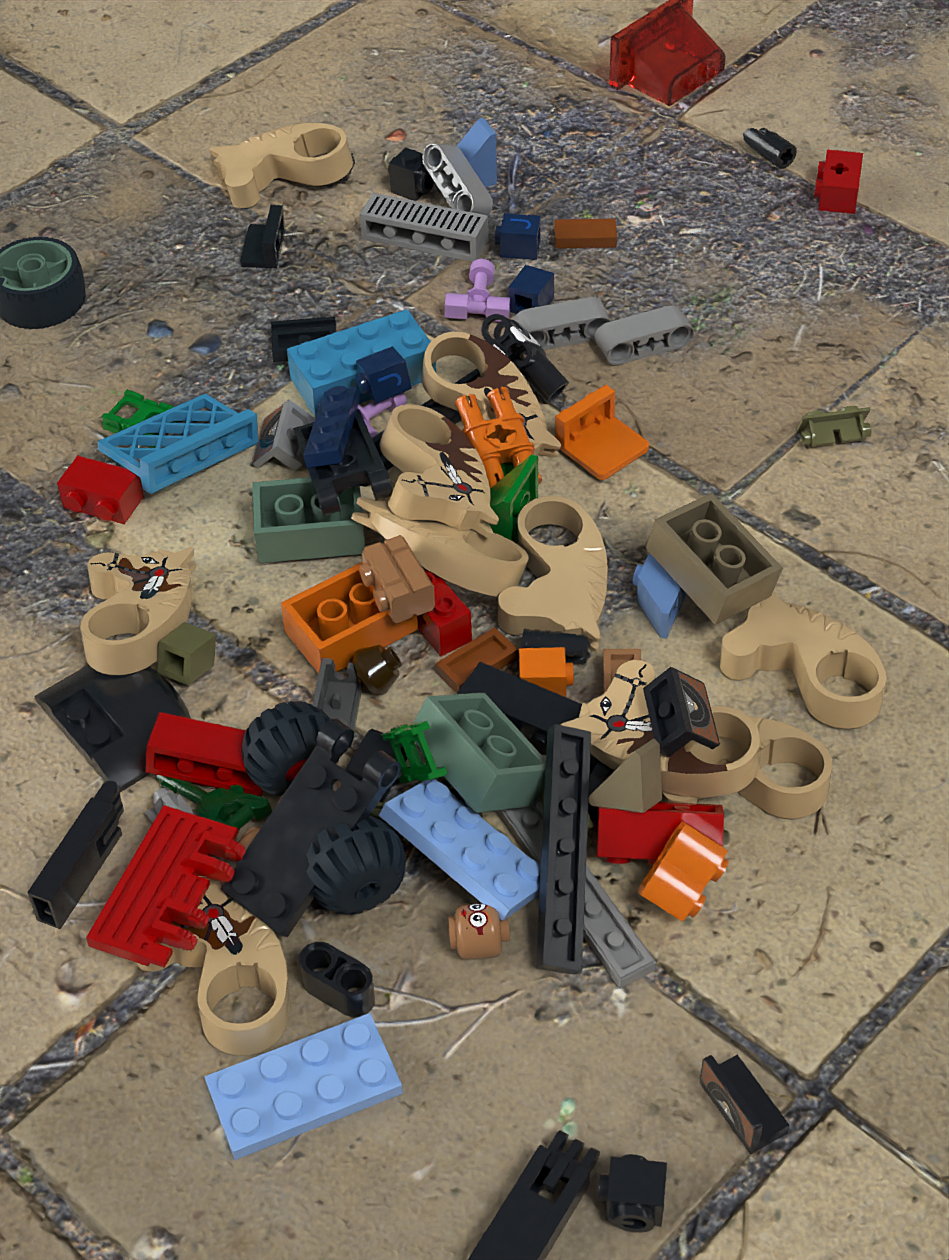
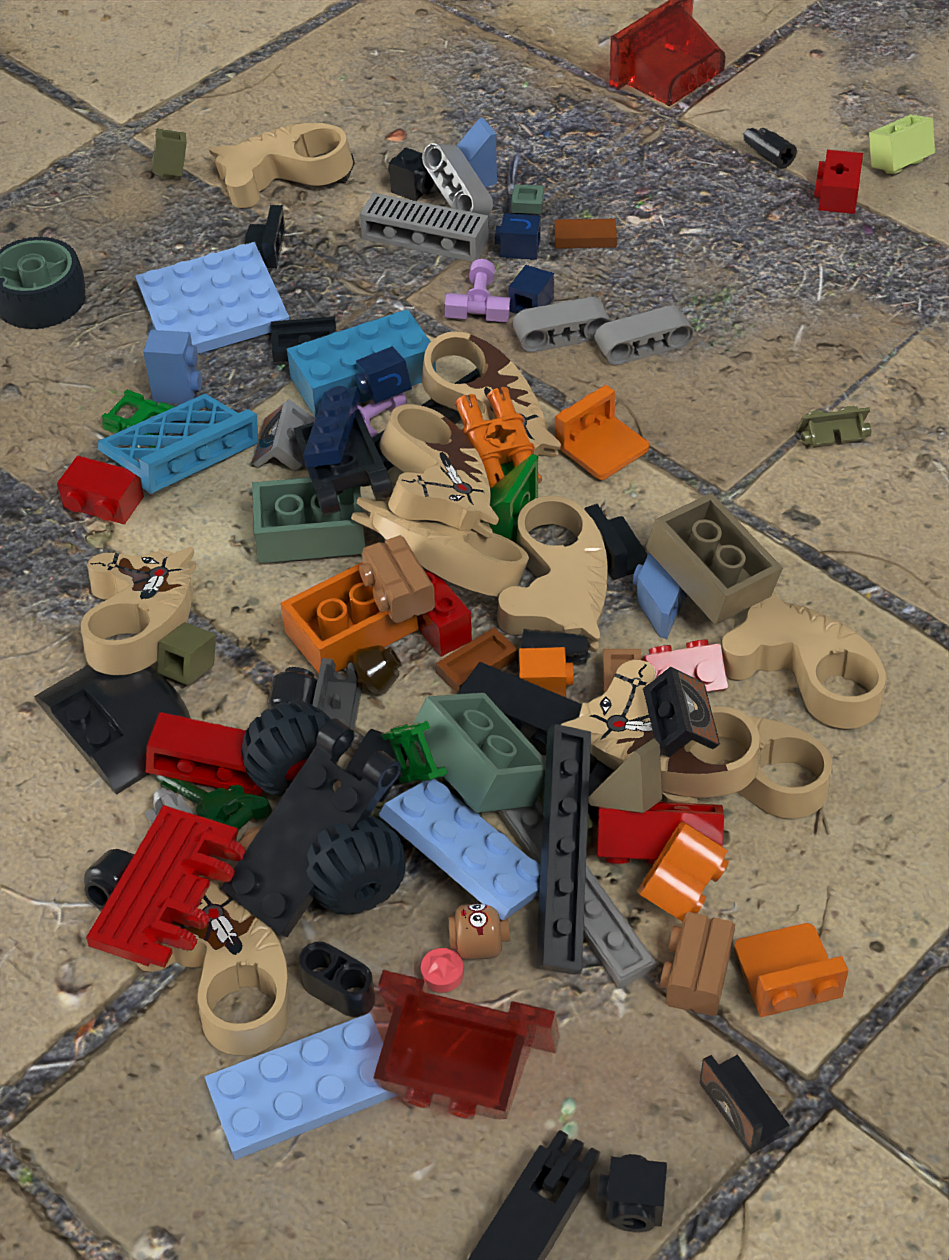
black hinge [27,781,124,929] -> none
black connector [481,314,569,403] -> none
none -> black head [84,849,134,909]
none -> light blue plate [135,242,290,354]
none -> medium blue brick [143,330,202,404]
none -> olive brick [152,128,187,178]
none -> black head [268,667,317,709]
none -> clear red windscreen [373,970,560,1120]
none -> coral tile [421,948,464,993]
none -> sand green plate [511,184,544,215]
none -> black panel [584,504,648,580]
none -> bracket [642,639,729,693]
none -> medium nougat brick [660,912,736,1016]
none -> orange bracket [734,923,849,1017]
none -> yellowish green brick [869,114,935,174]

